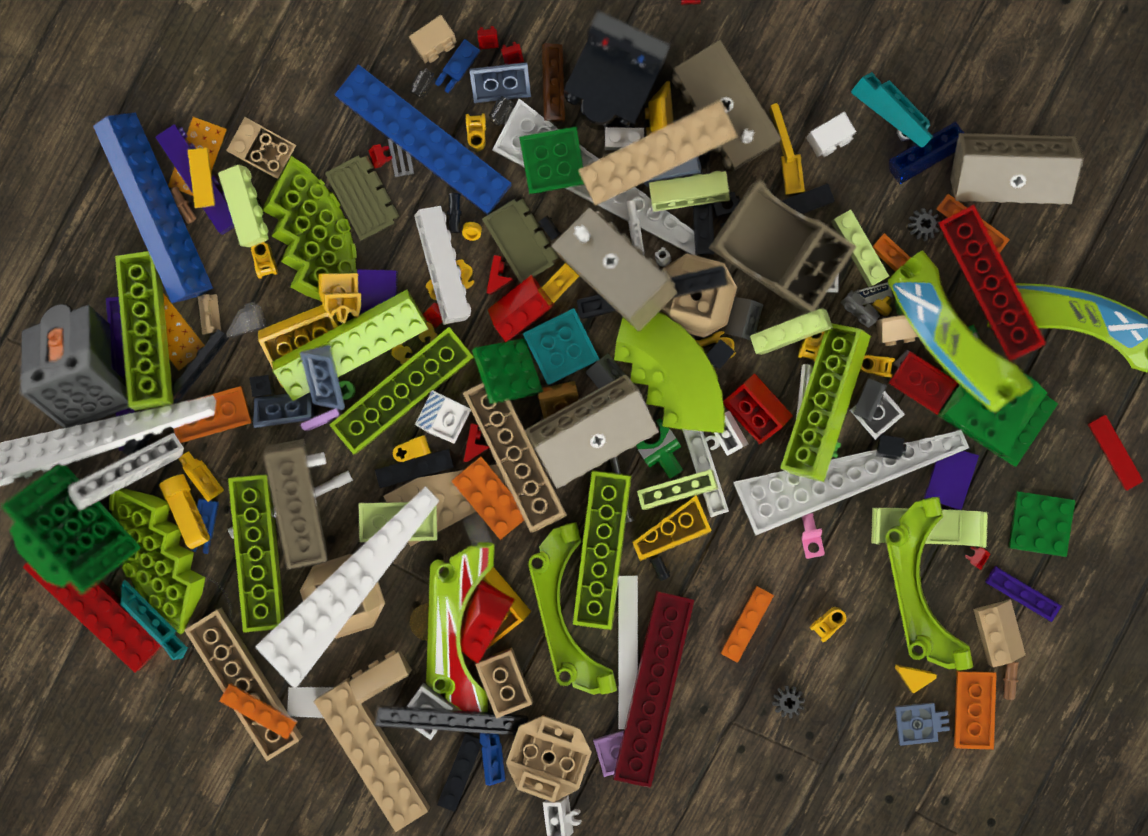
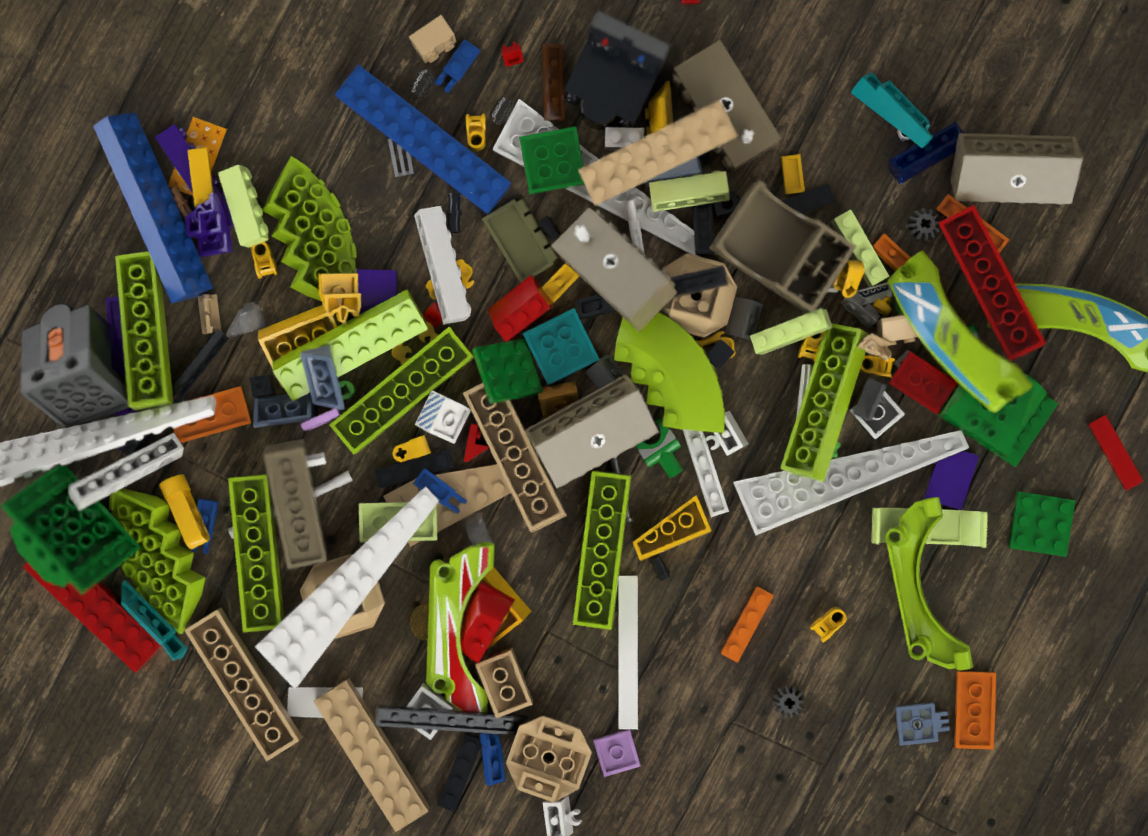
light orange sticker [163,293,205,370] -> none
yellow hinge [179,451,224,502] -> none
orange plate [220,683,298,739] -> none
tan slope [226,117,296,179] -> none
olive hinge [325,155,400,241] -> none
tan slope [349,650,412,705] -> none
red tile [368,144,392,169] -> none
orange plate [451,456,524,540] -> none
yellow tile [462,222,482,241] -> none
sand blue slope [469,63,531,103] -> none
red tile [477,26,499,50] -> none
red slope [486,255,513,295] -> none
lime panel [529,522,617,695] -> none
dark red plate [613,591,694,788] -> none
yellowish green brick [637,470,719,510] -> none
white hose [655,247,671,267] -> none
red slope [723,373,793,444] -> none
yellow tile [770,103,795,164] -> none
bright pink bracket [801,513,825,559] -> none
white brick [806,112,856,157] -> none
black brick [876,435,907,460] -> none
yellow slope [895,665,937,694] -> none
red tile [965,546,991,570] -> none
tan slope [973,599,1026,667] -> none
dark purple tile [985,566,1061,622] -> none
medium nougat axle [1003,662,1019,700] -> none
none -> dark purple slope [185,193,233,257]
none -> blue hinge [413,468,467,514]
none -> yellow piece [833,260,865,298]
none -> tan hinge [858,334,891,360]

